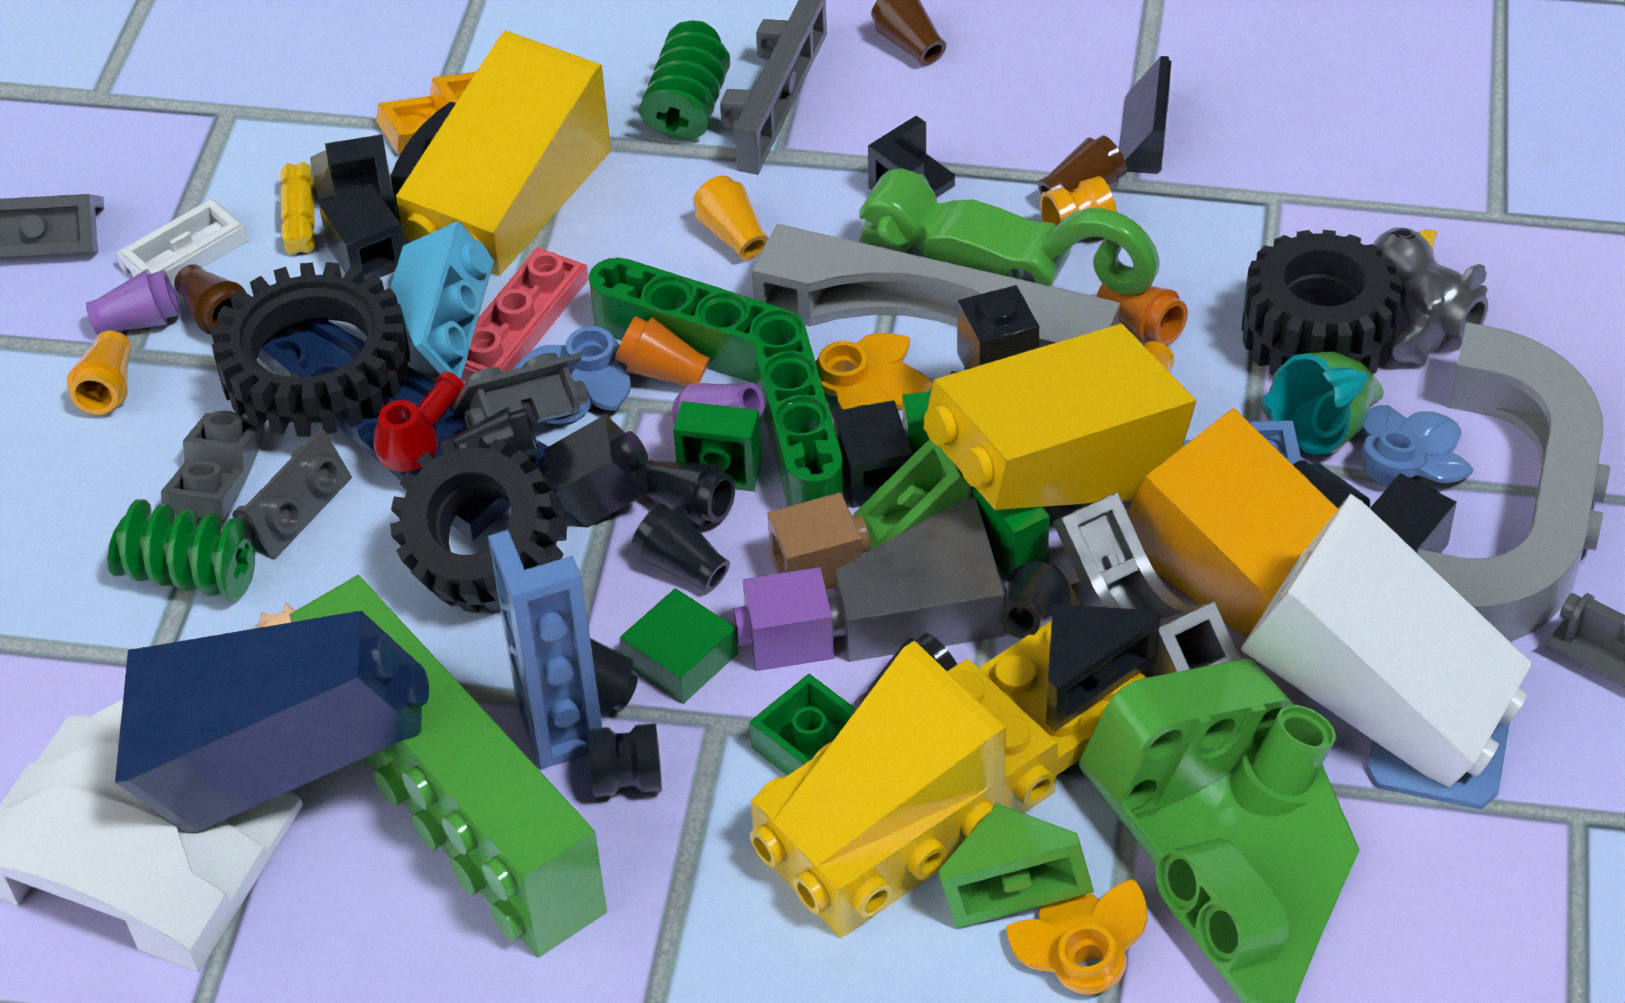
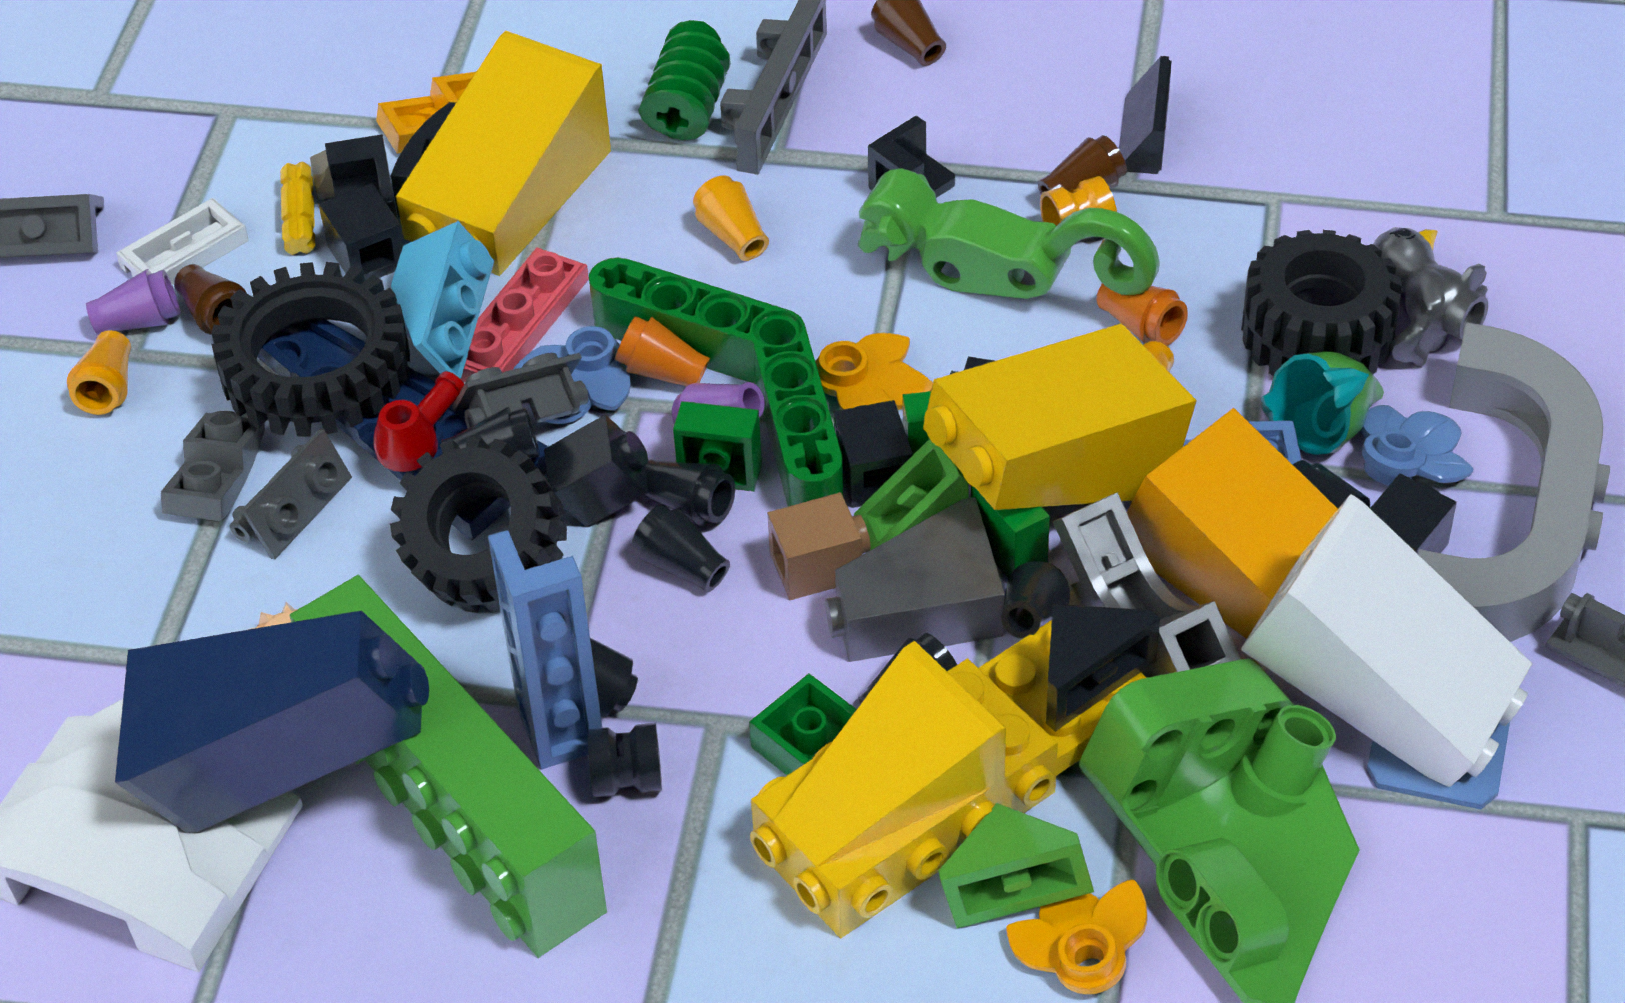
green piece [107,498,255,601] -> none
green piece [619,588,739,704] -> none
medium lavender brick [733,567,834,671] -> none
light grey arch [752,224,1120,348] -> none
black brick [957,285,1040,370] -> none

